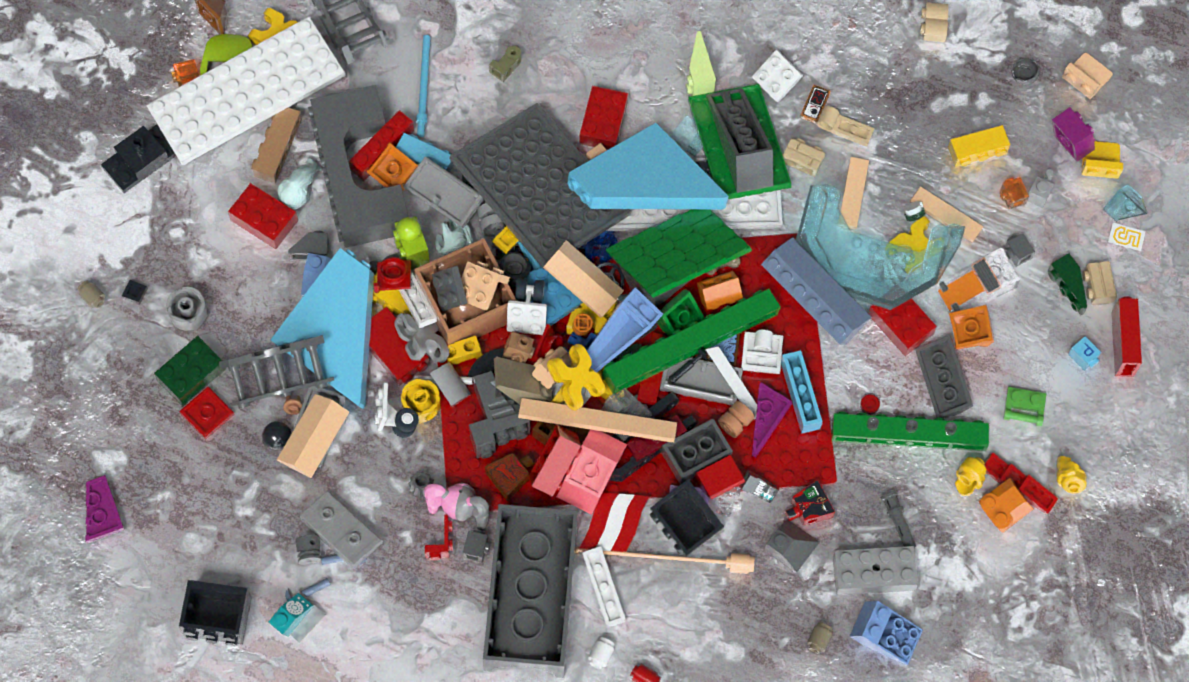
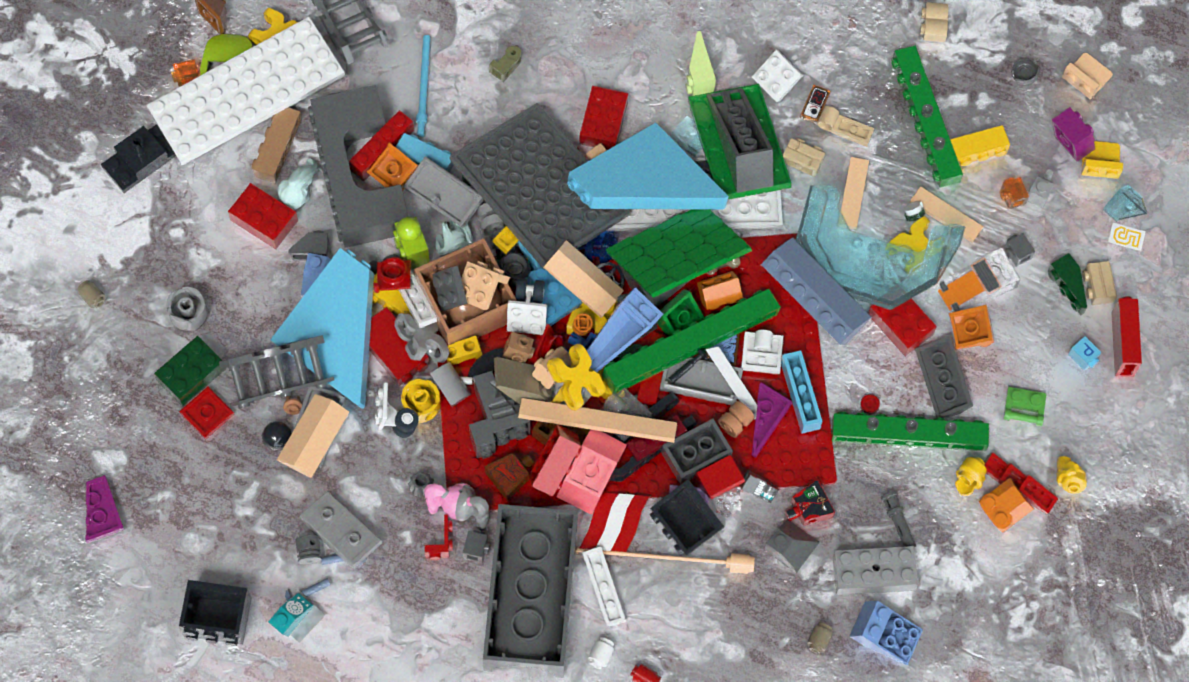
black tile [121,280,148,305] -> none
none -> green piece [891,45,963,188]

